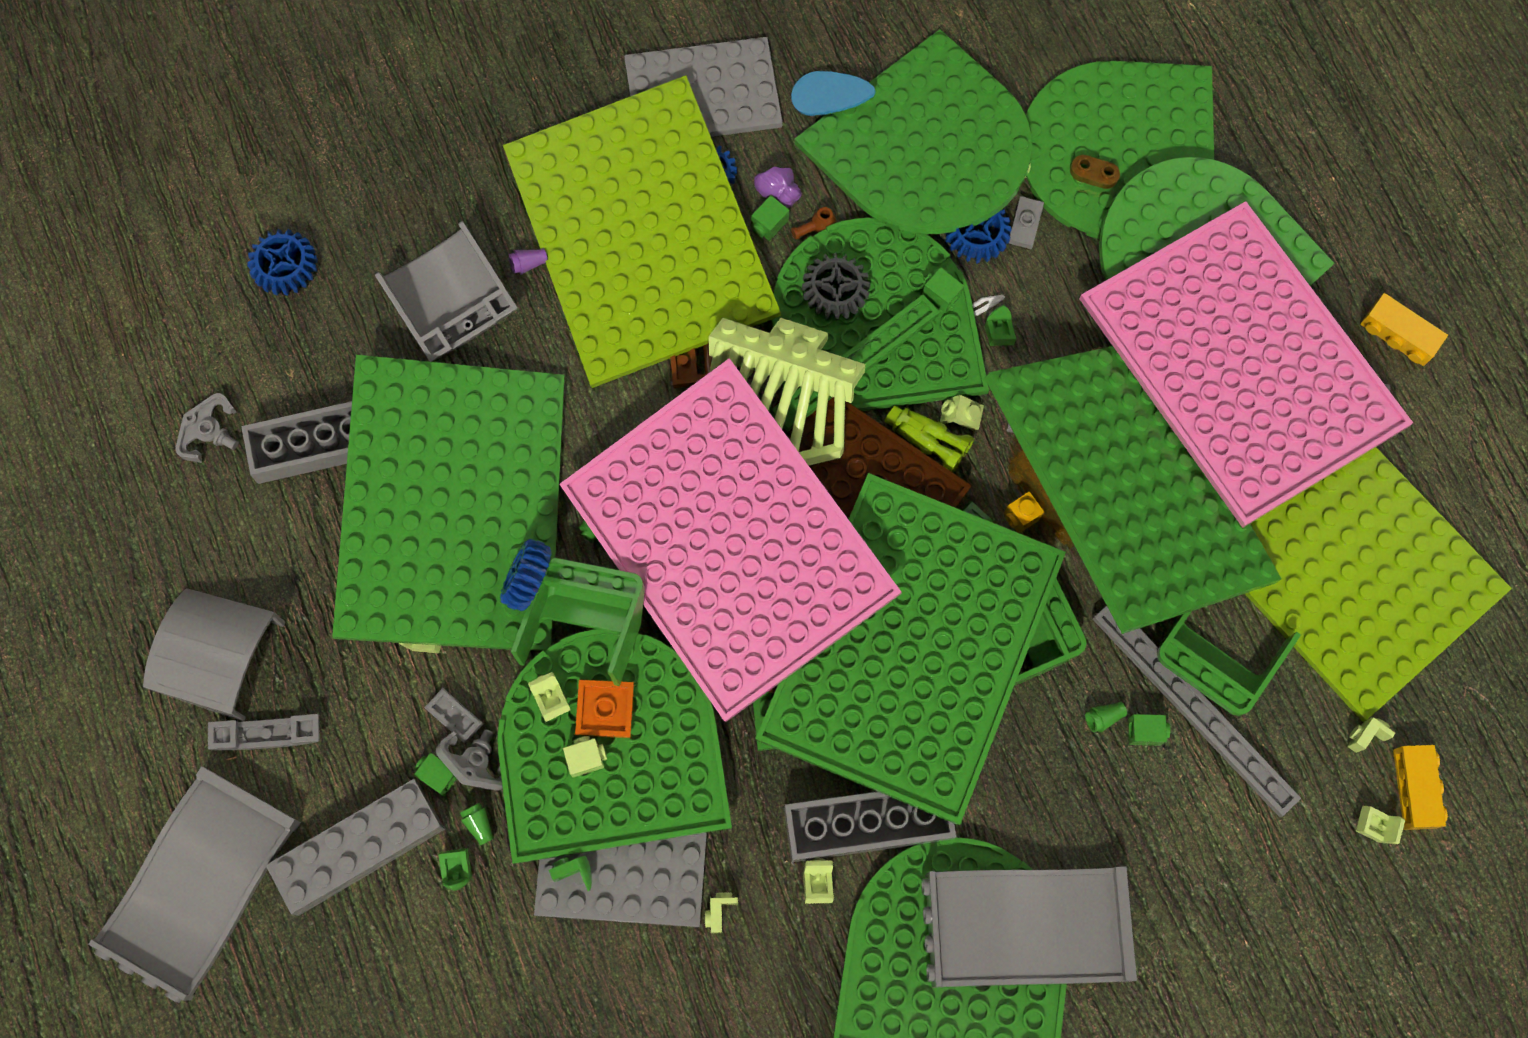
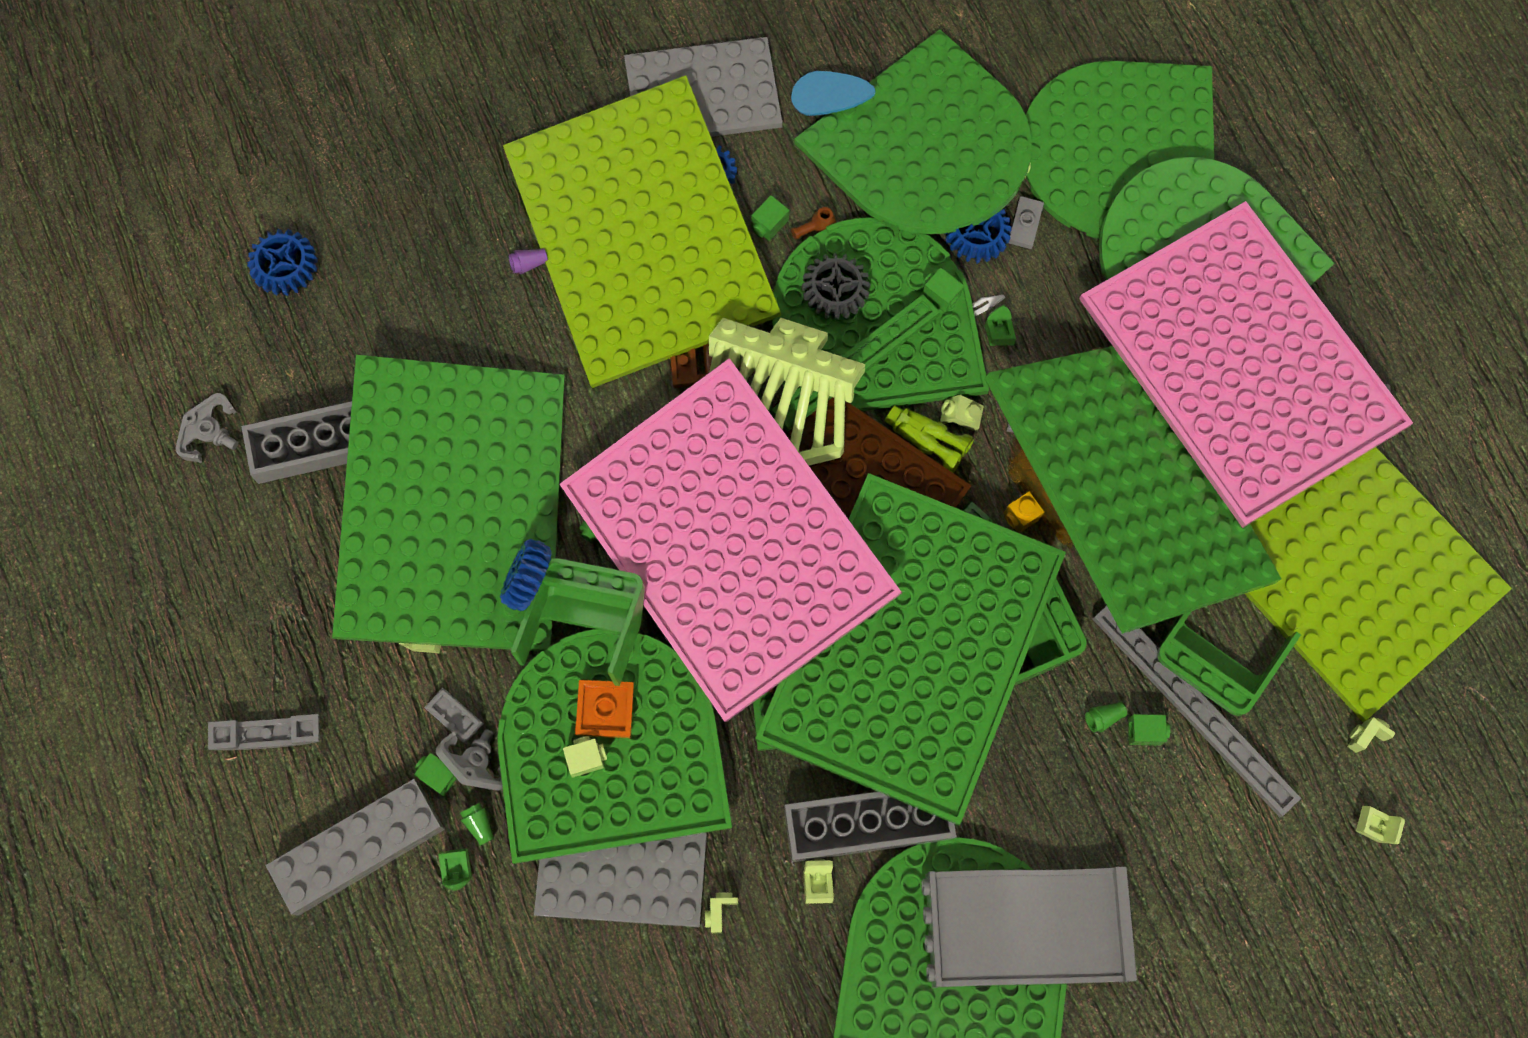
light grey panel [88,766,301,1003] -> none
light grey windscreen [143,588,285,722] -> none
light grey windscreen [374,221,518,362] -> none
yellowish green bracket [528,672,571,722] -> none
bright green plate [549,856,592,891] -> none
medium lavender hair [754,167,802,209] -> none
pearl gold plate [1070,155,1120,189] -> none
yellow brick [1360,293,1448,366] -> none
yellow brick [1393,745,1448,830] -> none

